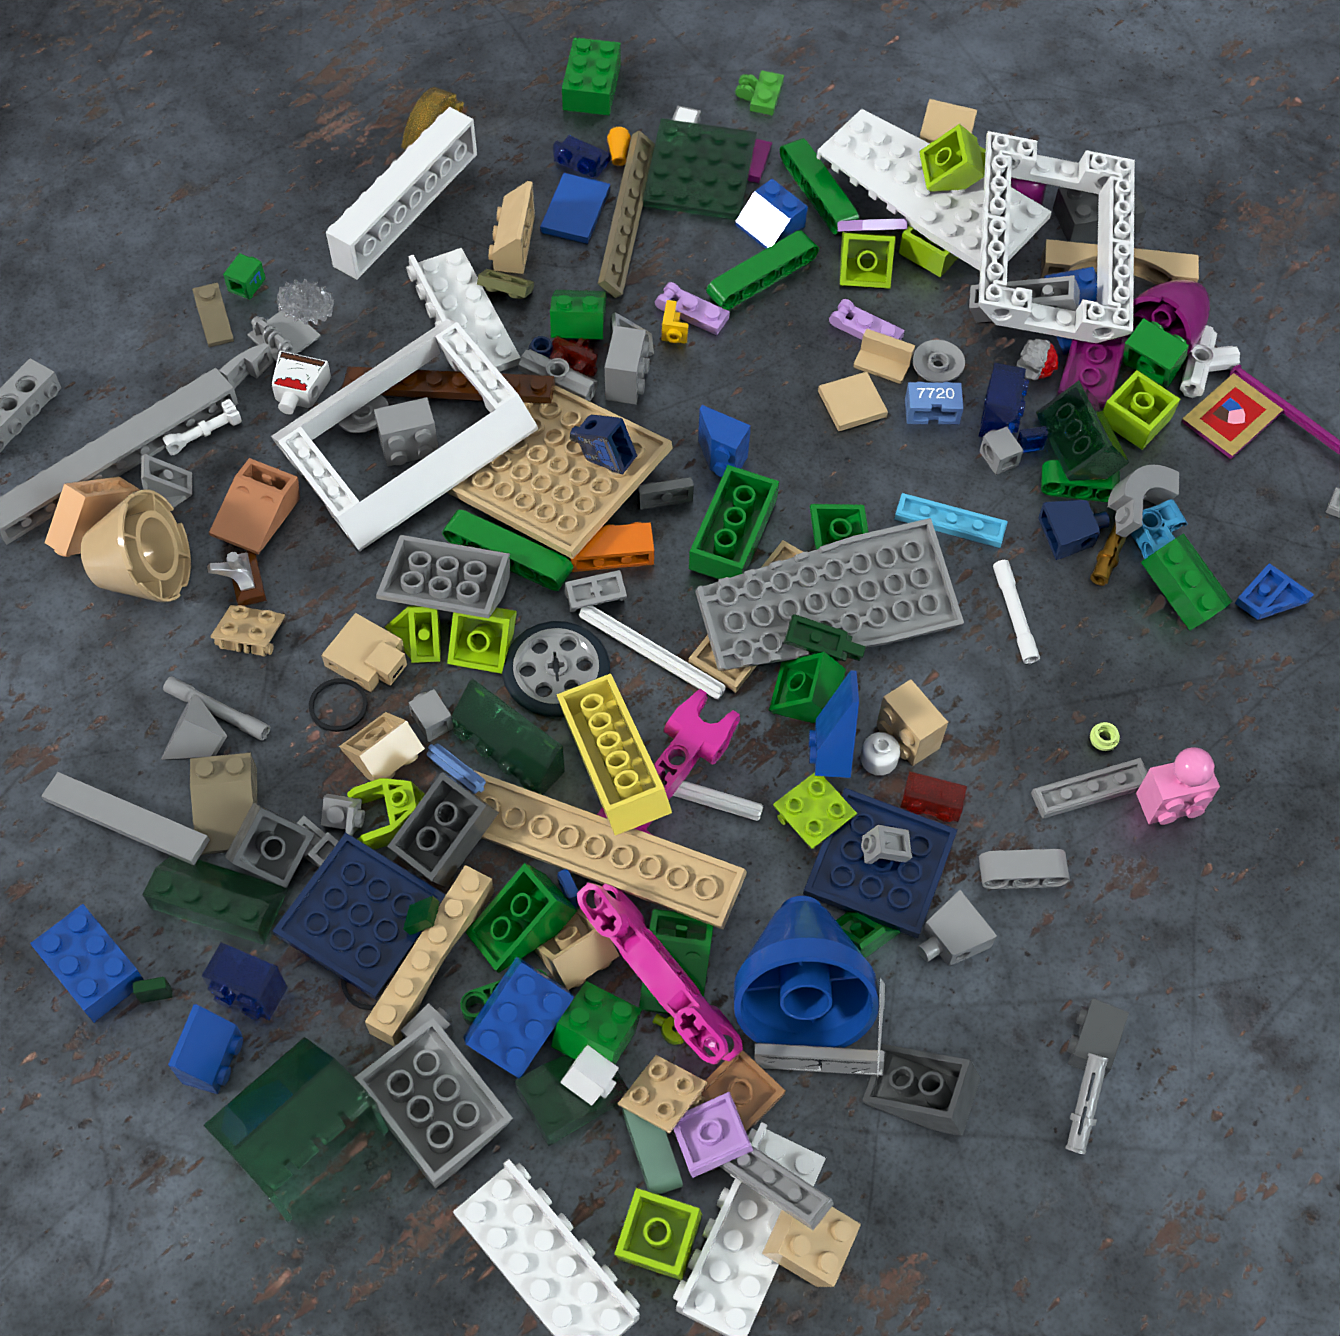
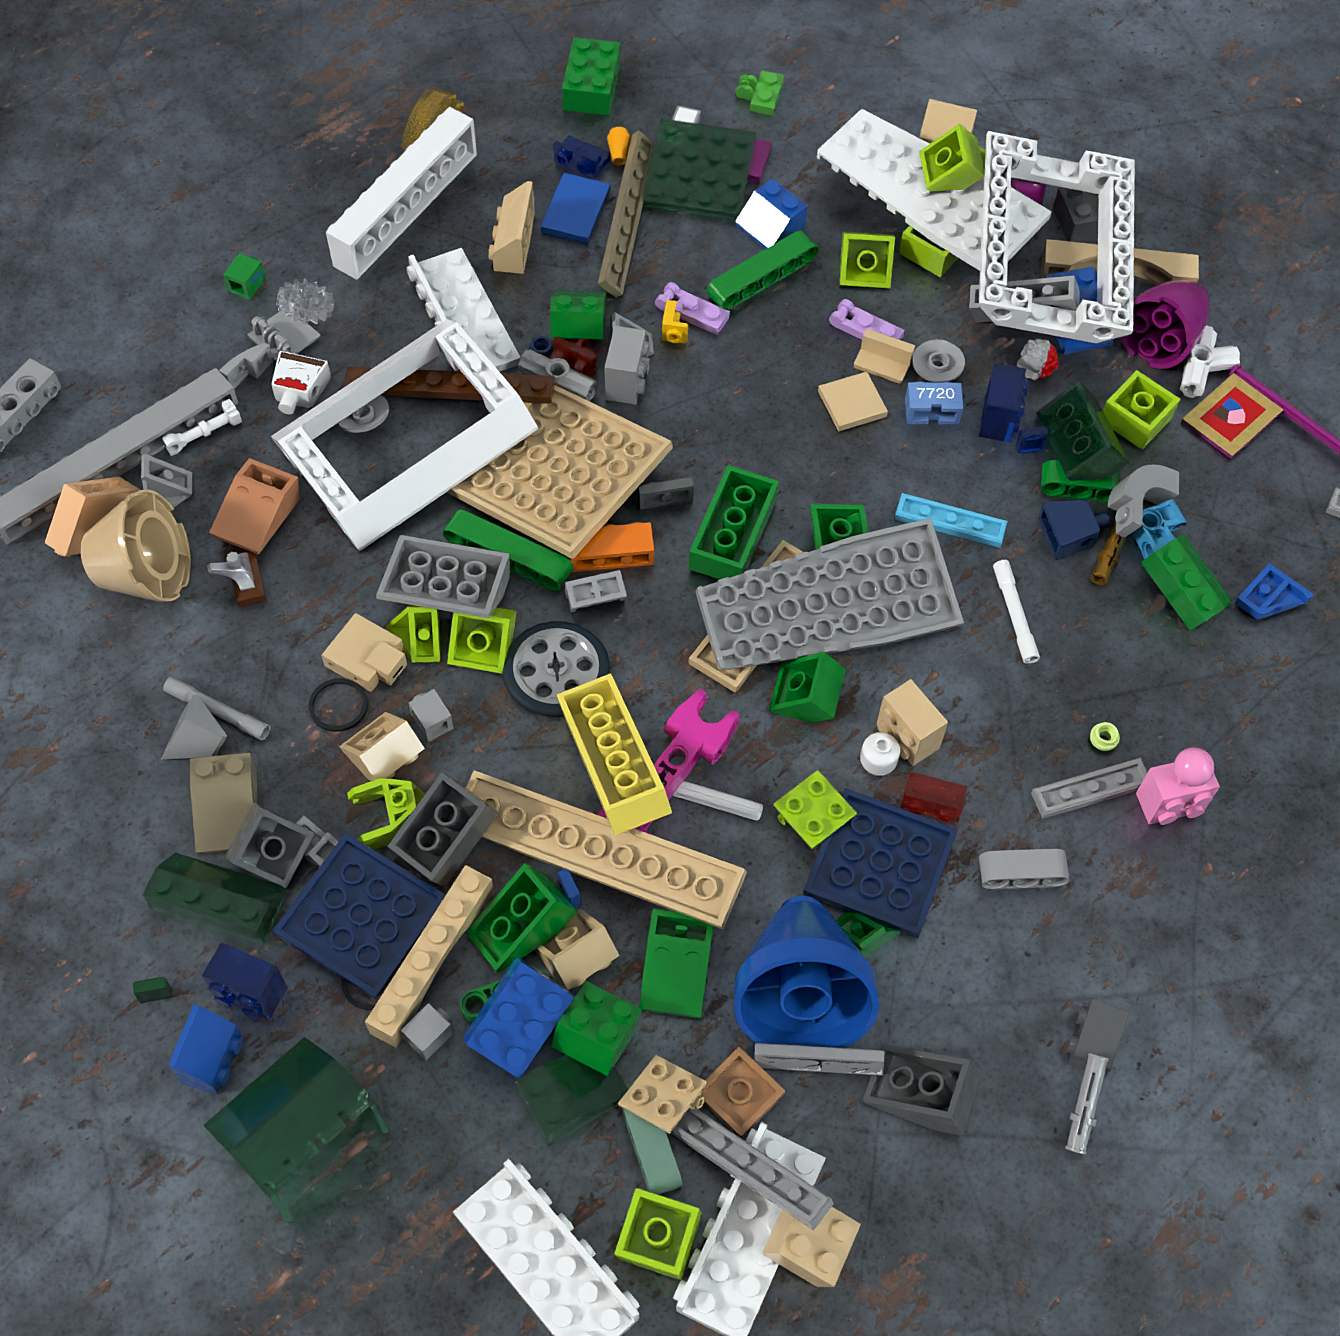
blue brick [30,904,144,1023] -> none
light grey tile [41,772,210,865] -> none
dark tan slope [192,282,234,347] -> none
tan hinge [211,605,285,657] -> none
light grey bracket [321,794,365,836] -> none
light grey slope [354,1017,513,1189] -> none
light grey brick [374,397,439,467] -> none
dark green tile [403,896,440,935] -> none
medium blue axle [427,743,486,794] -> none
clear green slope [451,679,565,795] -> none
olive plate [477,269,534,299] -> none
white brick [560,1045,618,1106] -> none
dark blue torso [570,414,637,475] -> none
dark pink piece [577,883,743,1064] -> none
white axle [579,606,726,699] -> none
lime piece [652,1014,685,1045] -> none
lavender tile [673,1092,754,1177] -> none
blue slope [698,405,751,477] -> none
green beam [779,138,859,235] -> none
dark green hinge [783,614,866,662] -> none
blue slope [808,670,859,778] -> none
lavender tile [838,219,907,231] -> none
light grey bracket [861,825,912,864] -> none
white sticker [878,978,885,1073] -> none
light grey torso [917,890,997,965] -> none
light grey brick [979,427,1023,475] -> none
magenta tile [1057,336,1128,408] -> none
green slope [1123,318,1189,390] -> none

